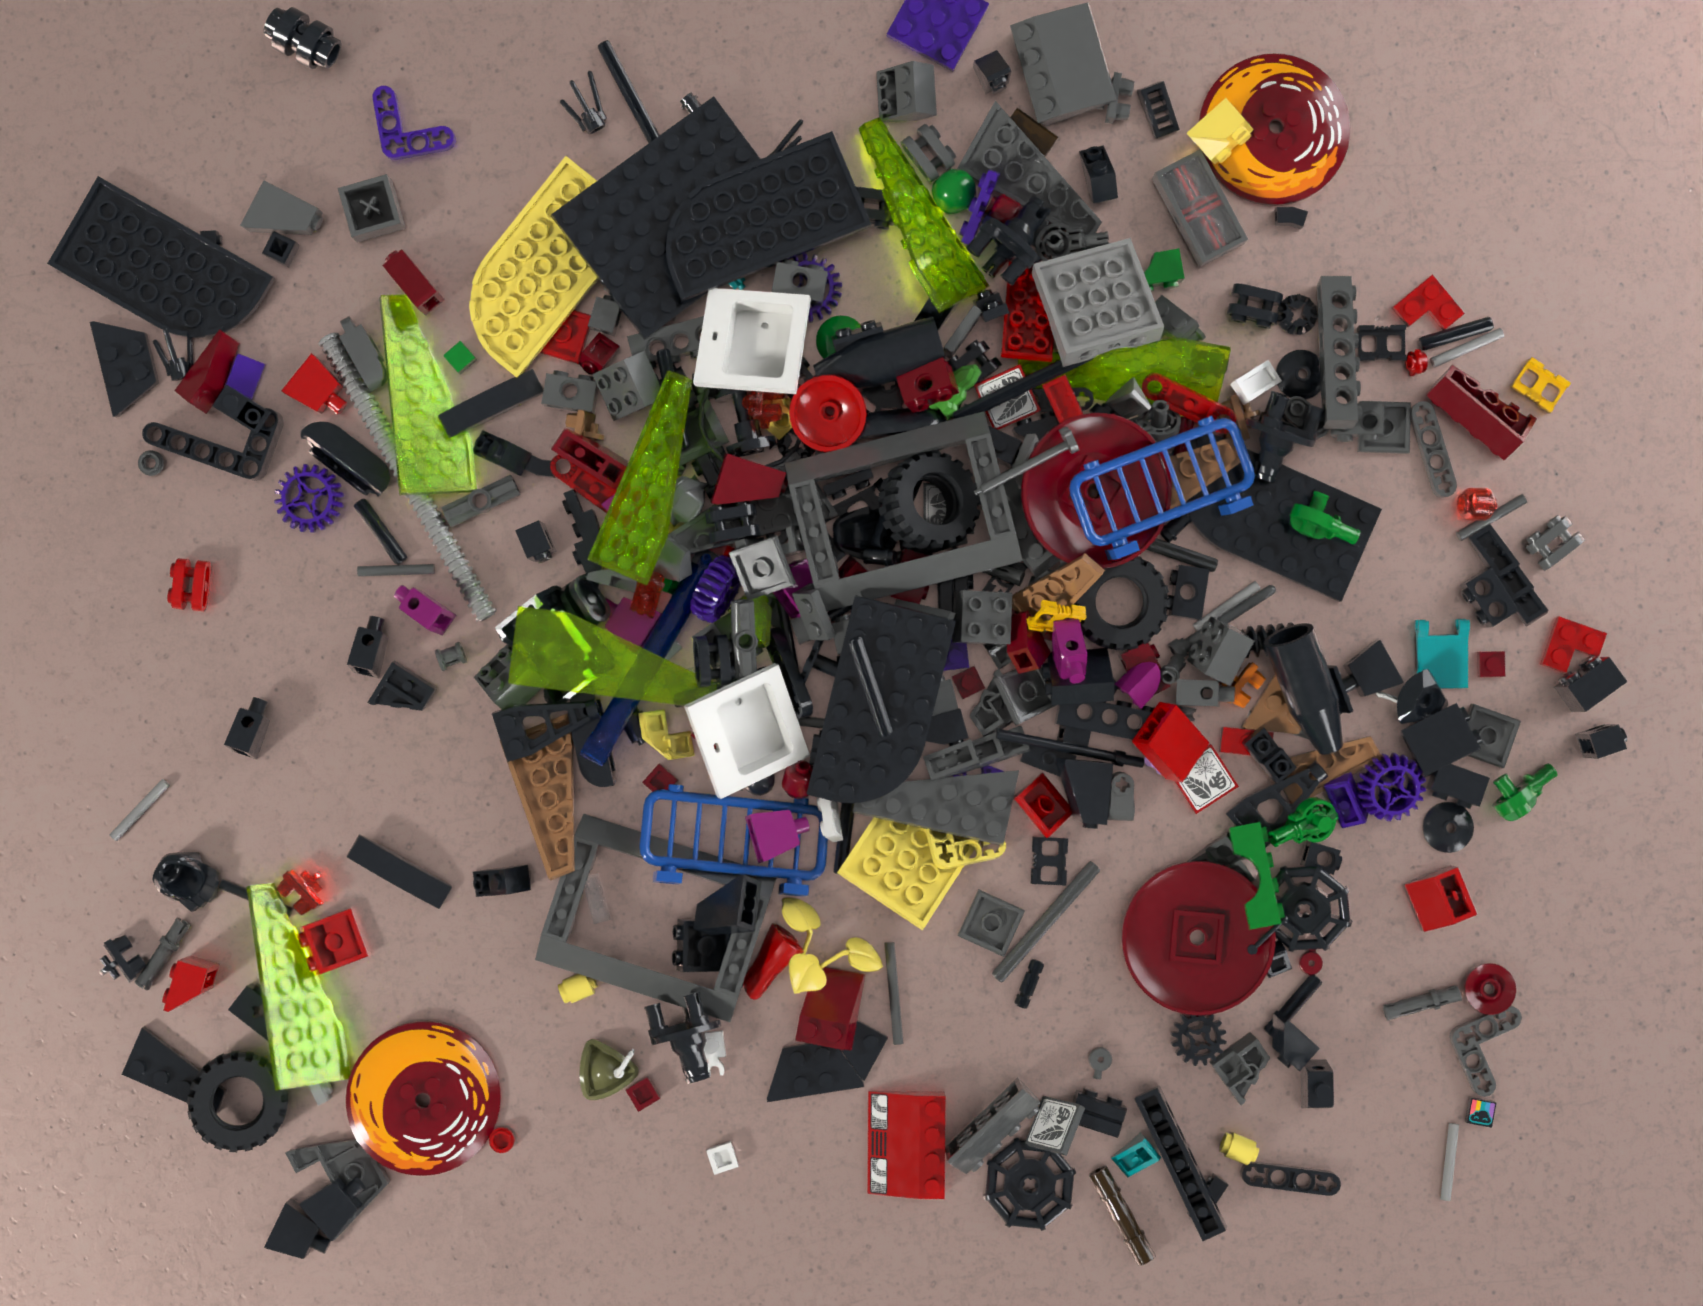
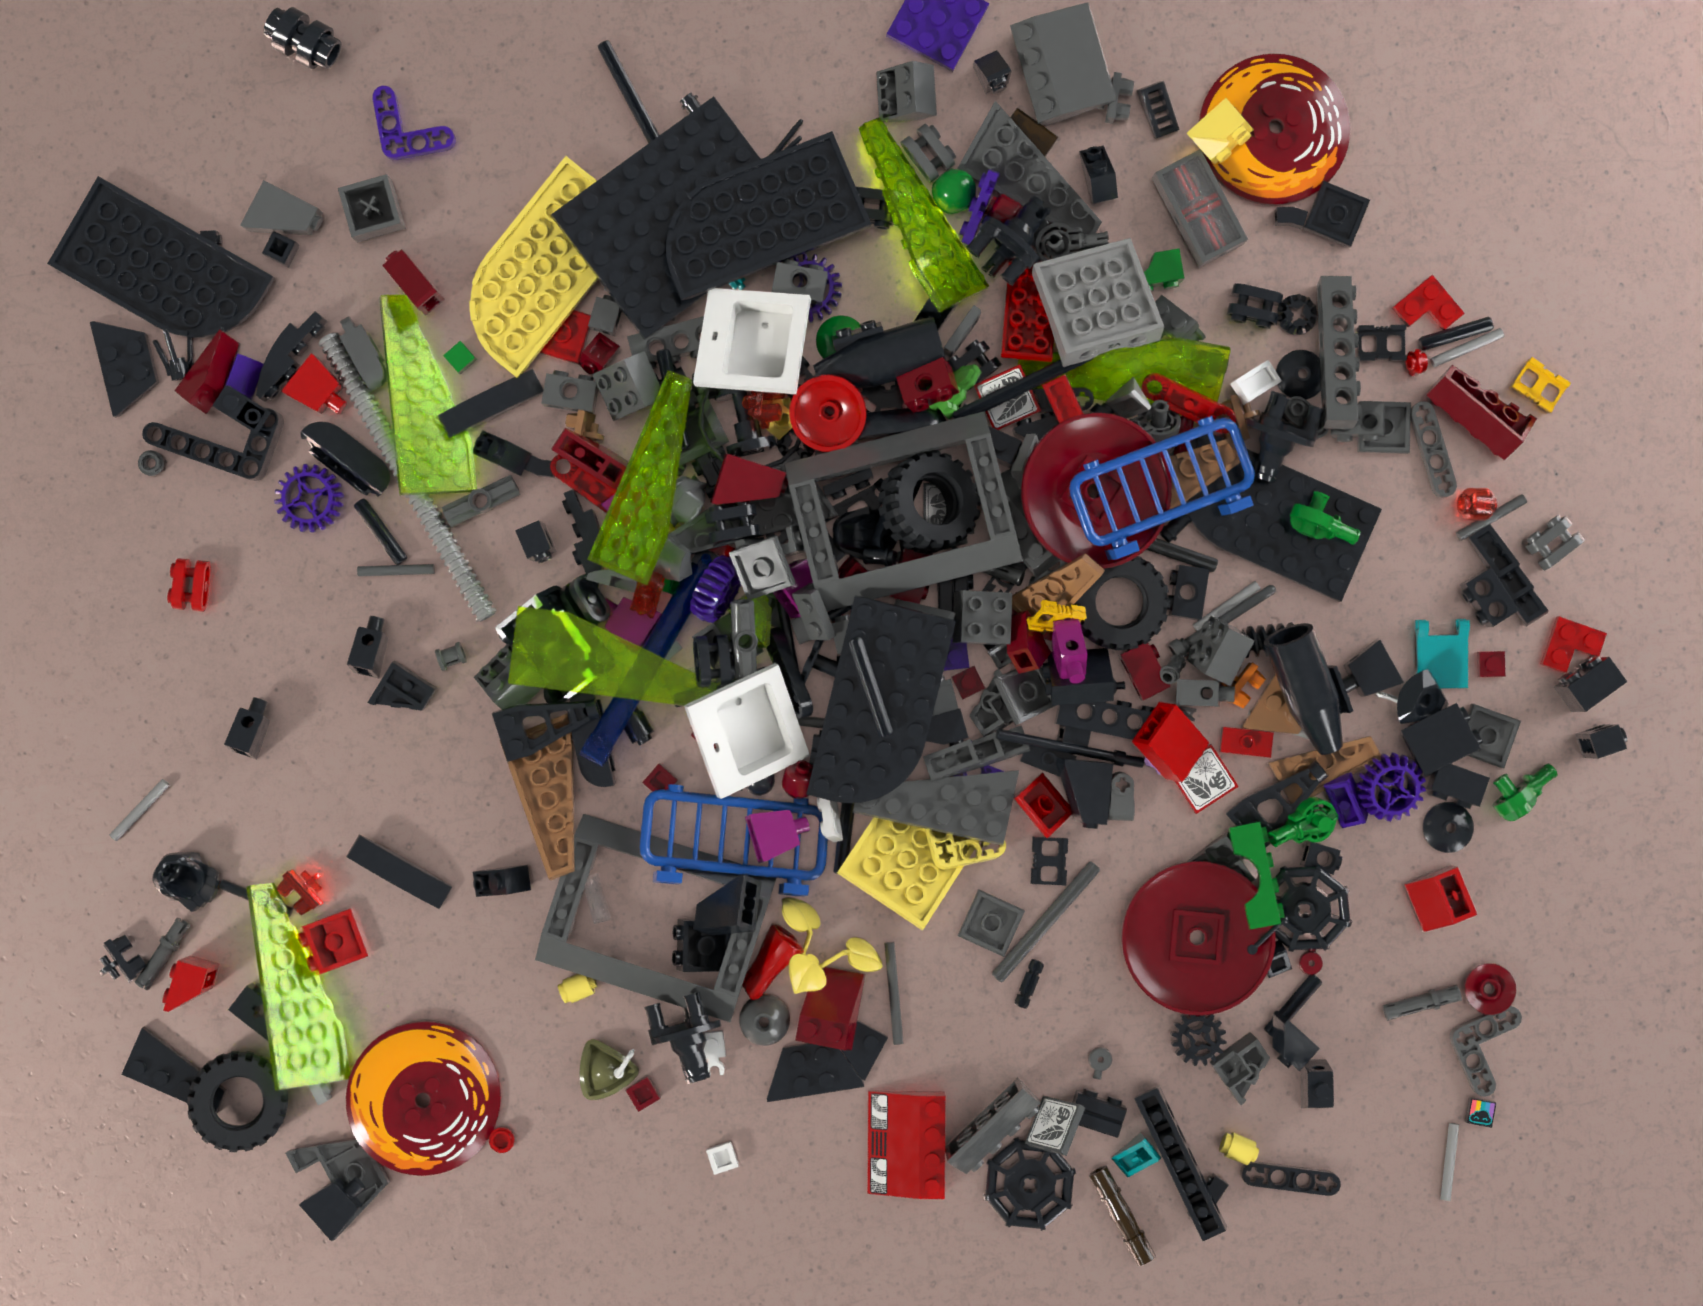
black torso [264,1199,331,1259] -> none
magenta torso [394,585,457,636] -> none
black plant [560,71,607,135] -> none
light yellow tile [638,709,695,760] -> none
black slope [972,289,1010,322] -> none
dark grey piece [974,426,1079,495] -> none
magenta brick [1115,662,1160,708] -> none
black slope [1241,726,1297,784] -> none
none -> black slope [256,311,328,402]
none -> dark grey piece [739,994,790,1046]
none -> black plate [1303,181,1370,248]

